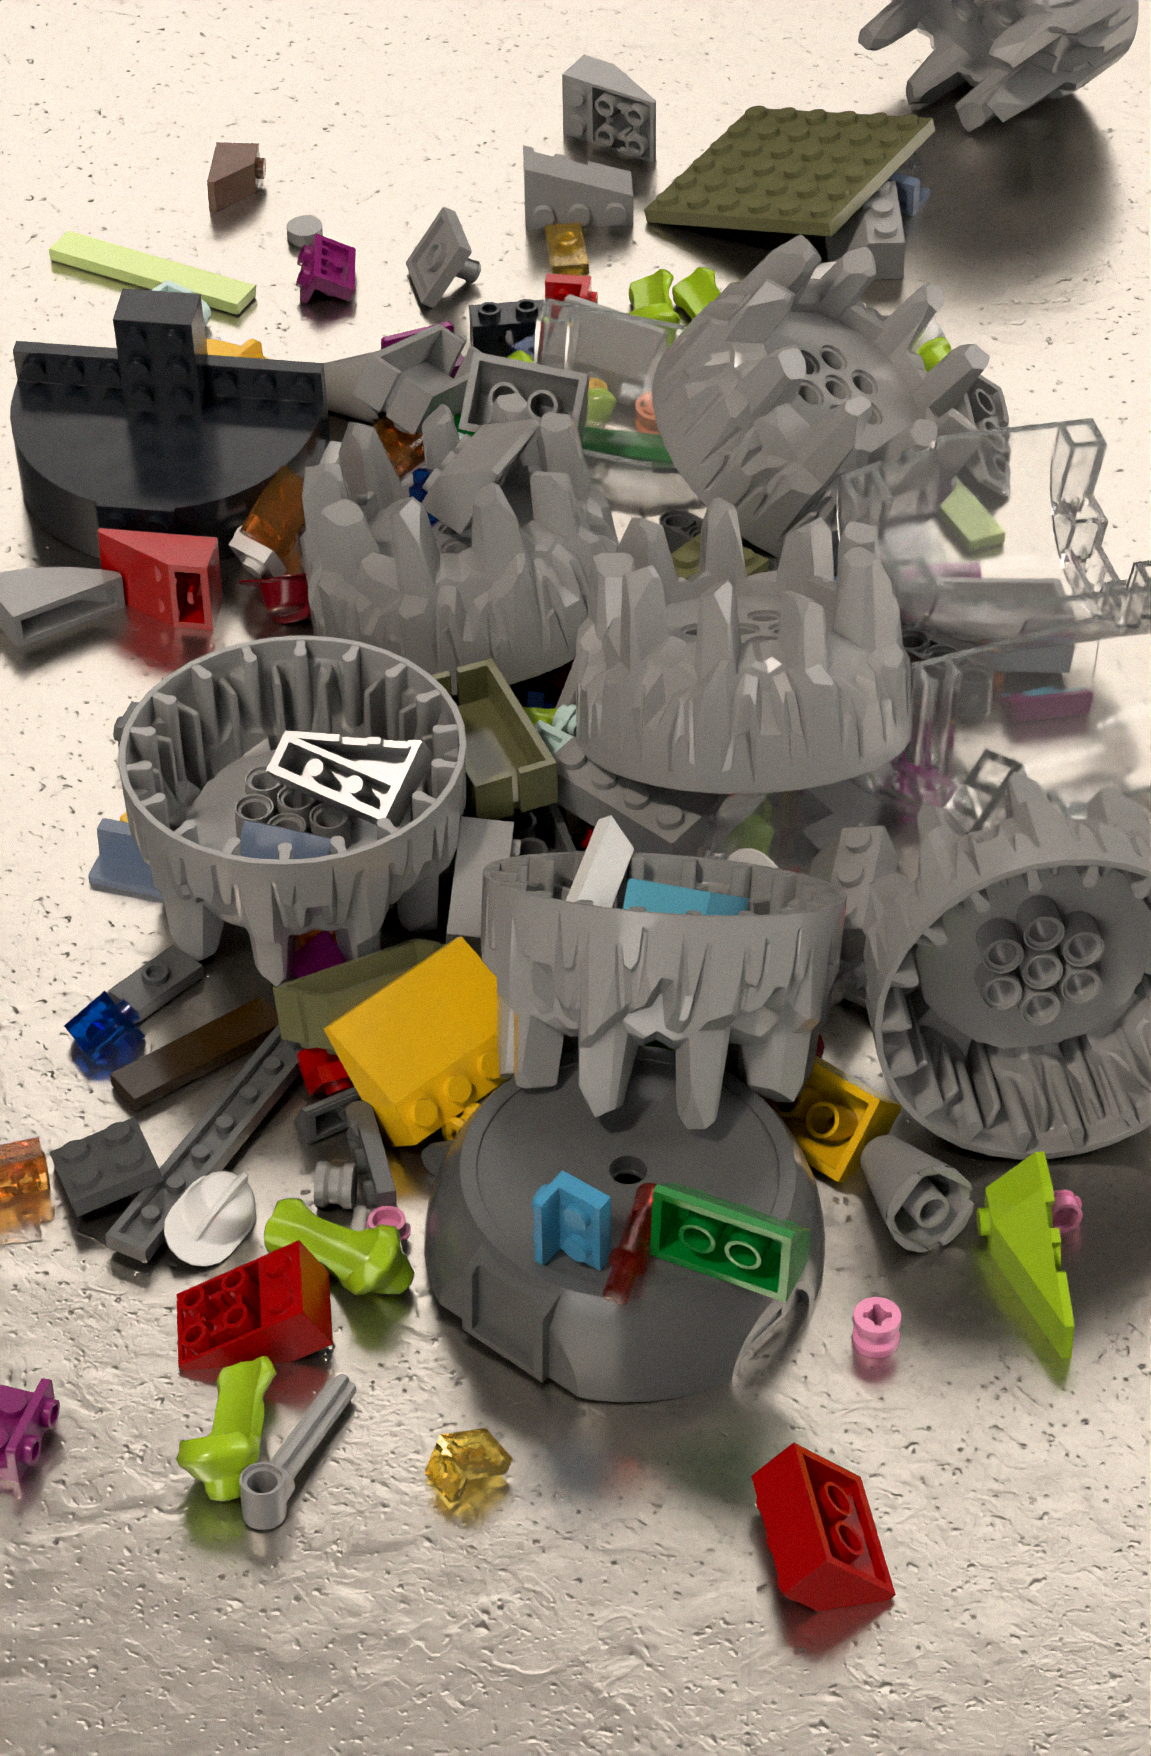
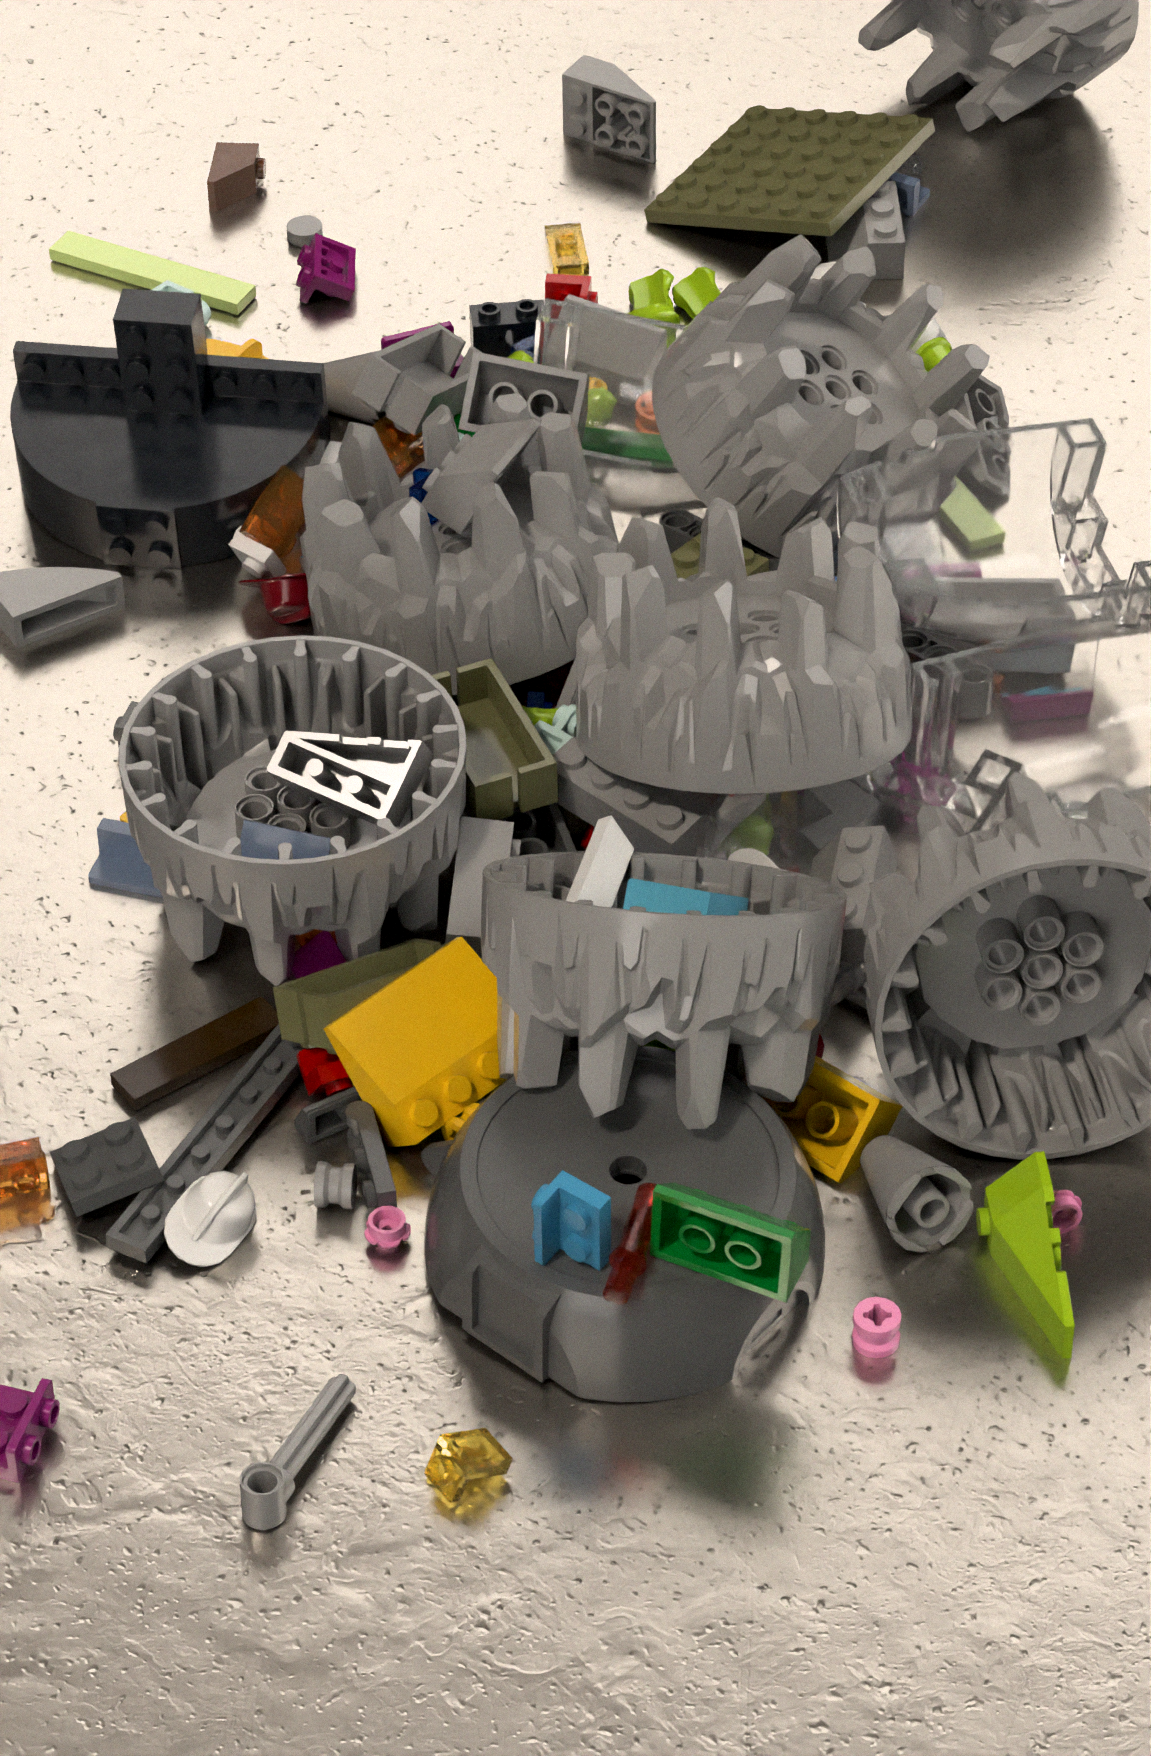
clear blue bracket [64,990,145,1061] -> none
red slope [98,528,223,631] -> none
dark grey plate [108,945,204,1022] -> none
red slope [176,1240,333,1371] -> none
lime hair [176,1356,277,1502] -> none
lime hair [264,1198,415,1295] -> none
light grey tile [406,206,482,309] -> none
light grey wedge [523,145,633,230] -> none
red slope [751,1442,896,1611] -> none

